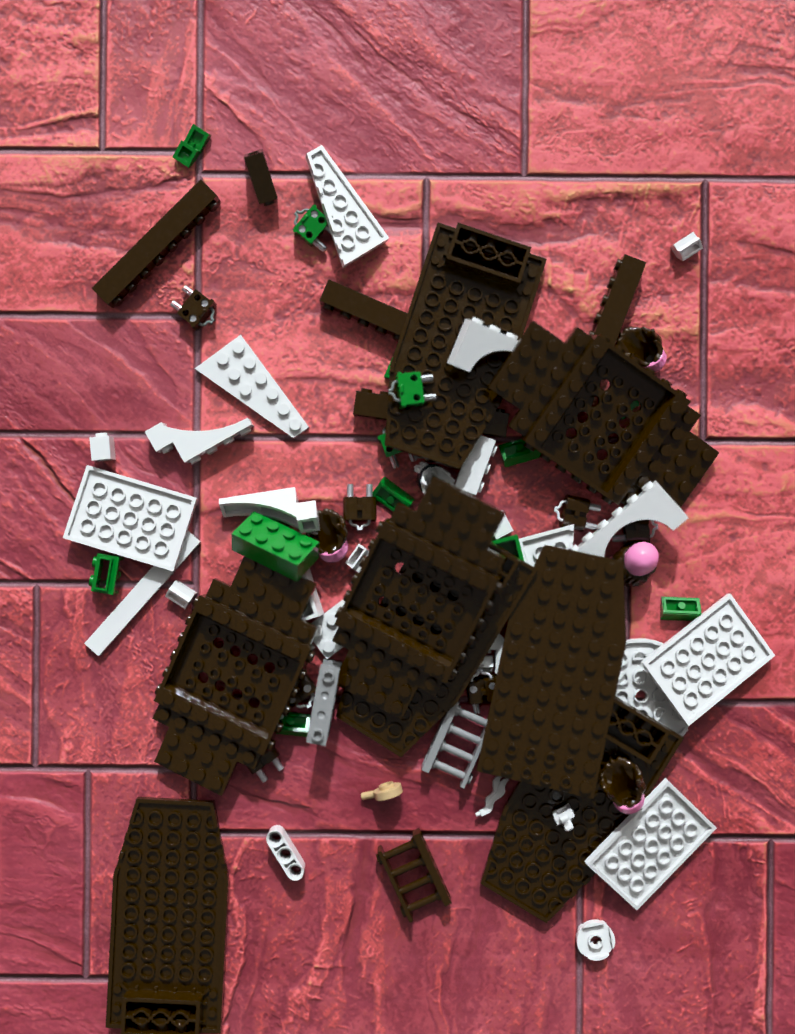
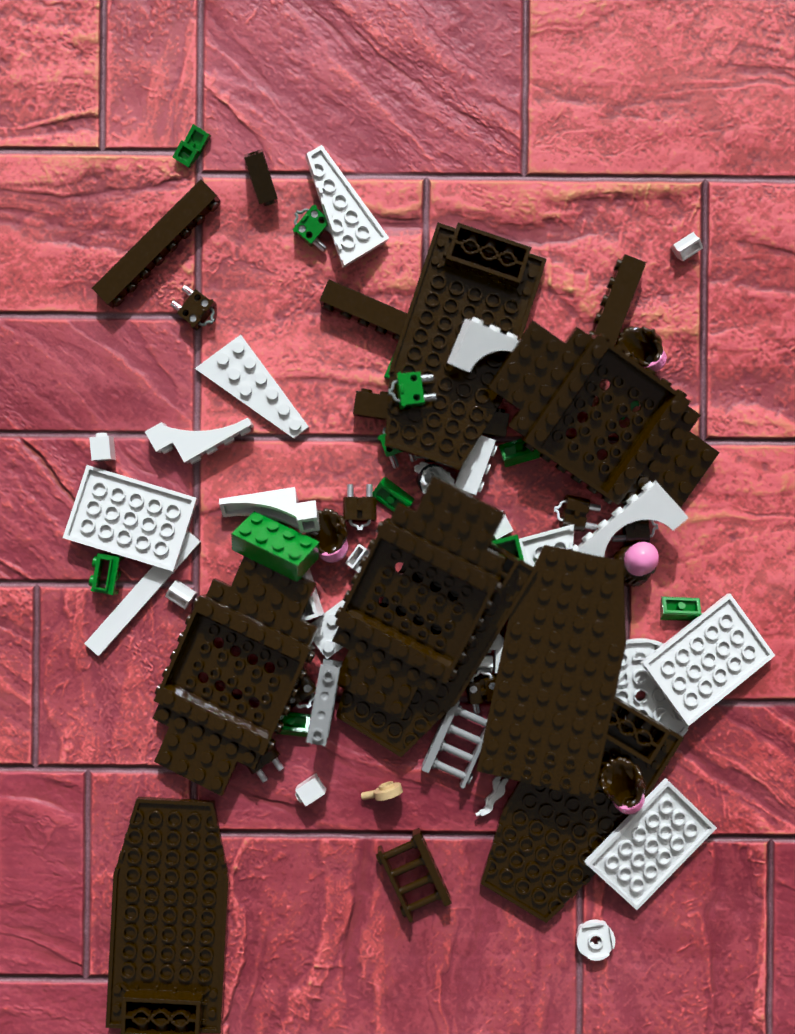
white beam [266,825,305,881] -> none
white plate [552,803,575,831] -> none
none -> white brick [295,773,326,806]

